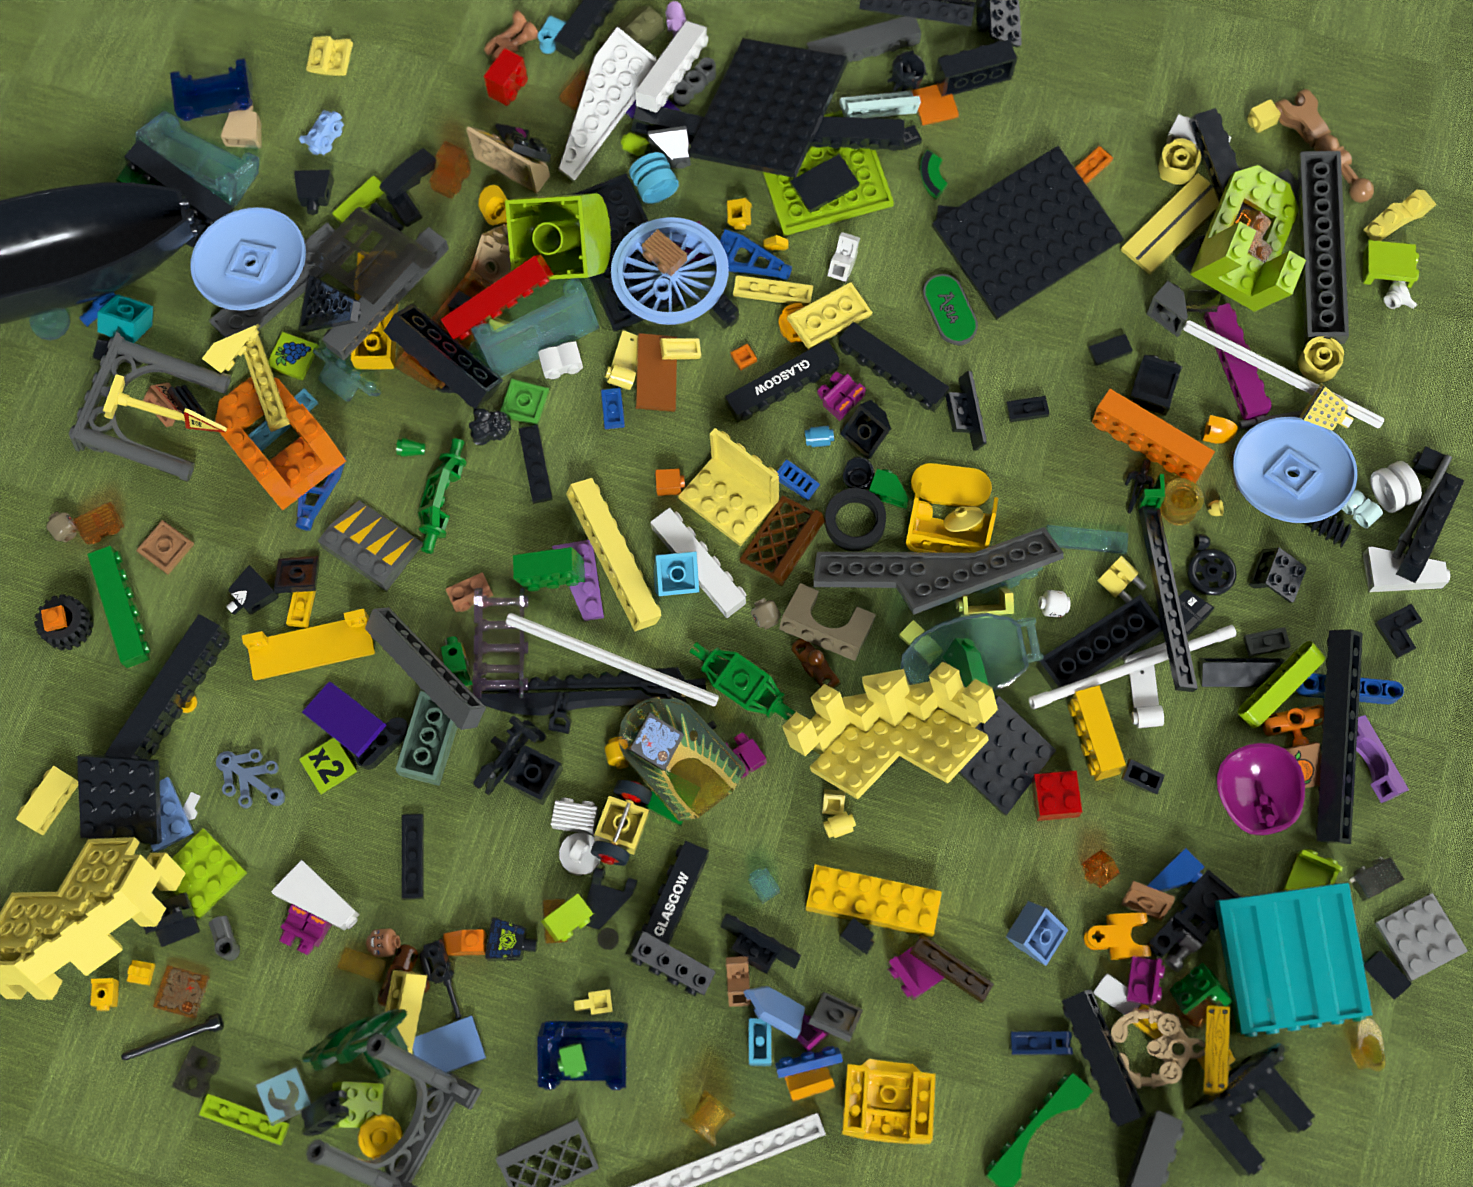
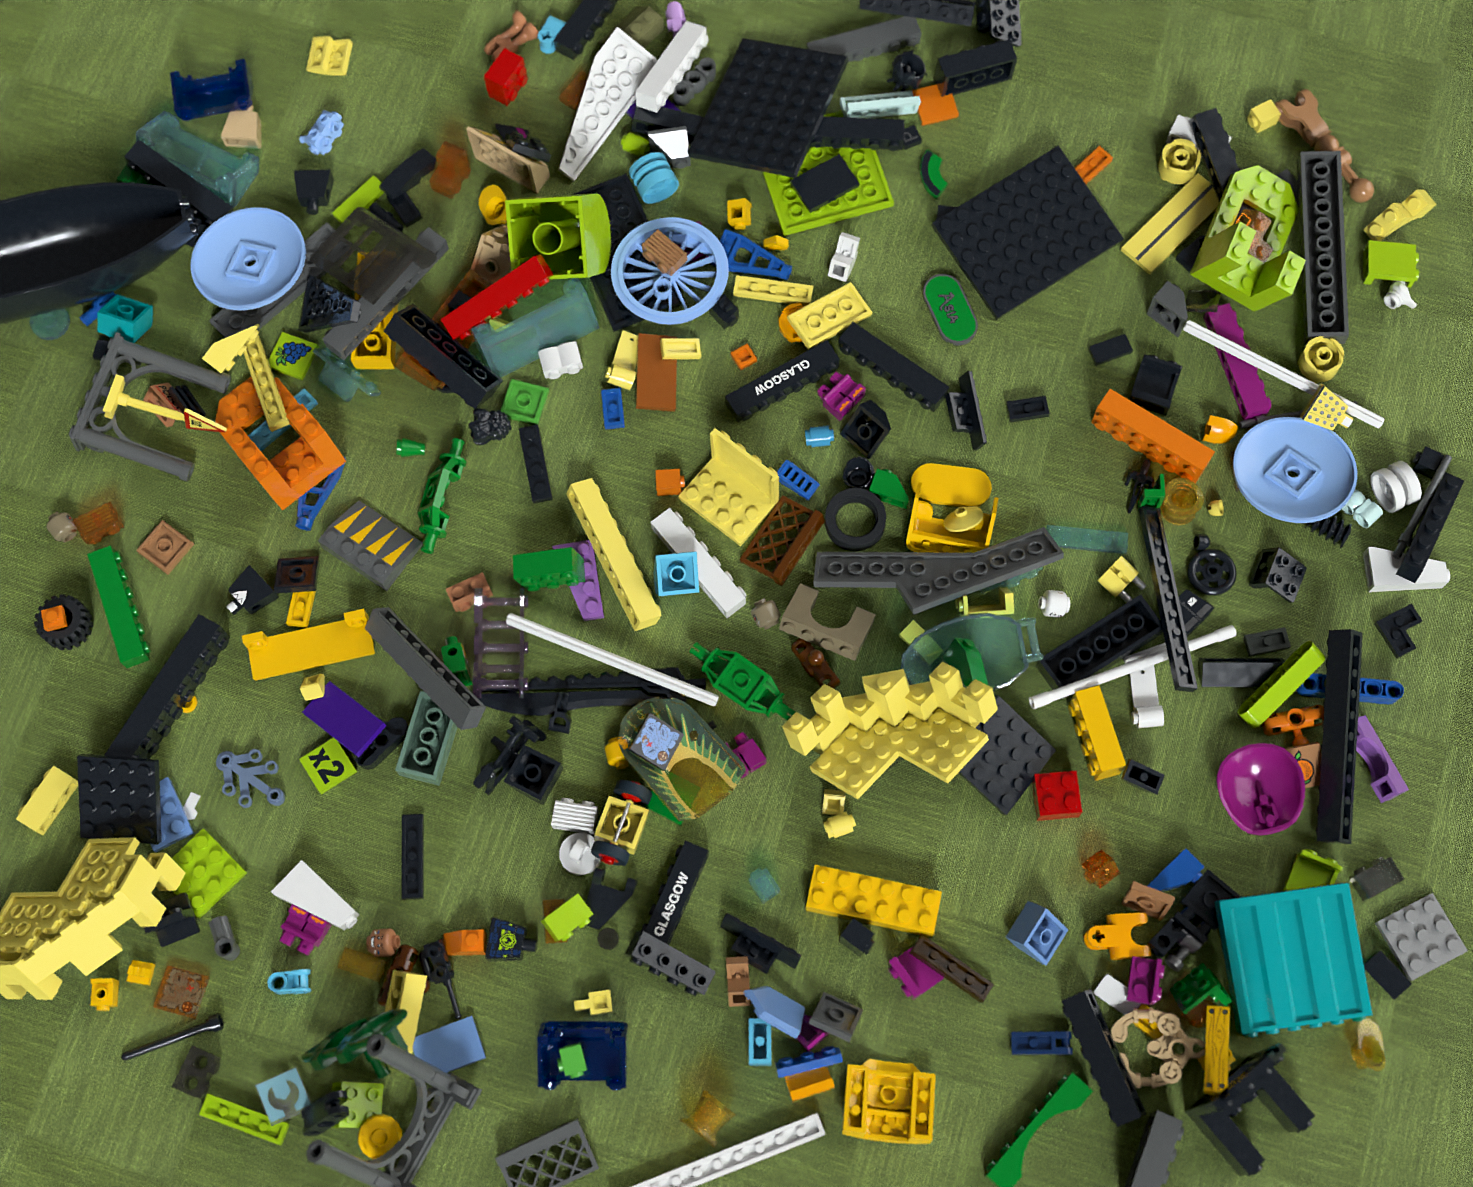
none -> medium azure piece [267,969,311,995]
none -> light yellow slope [300,673,325,701]

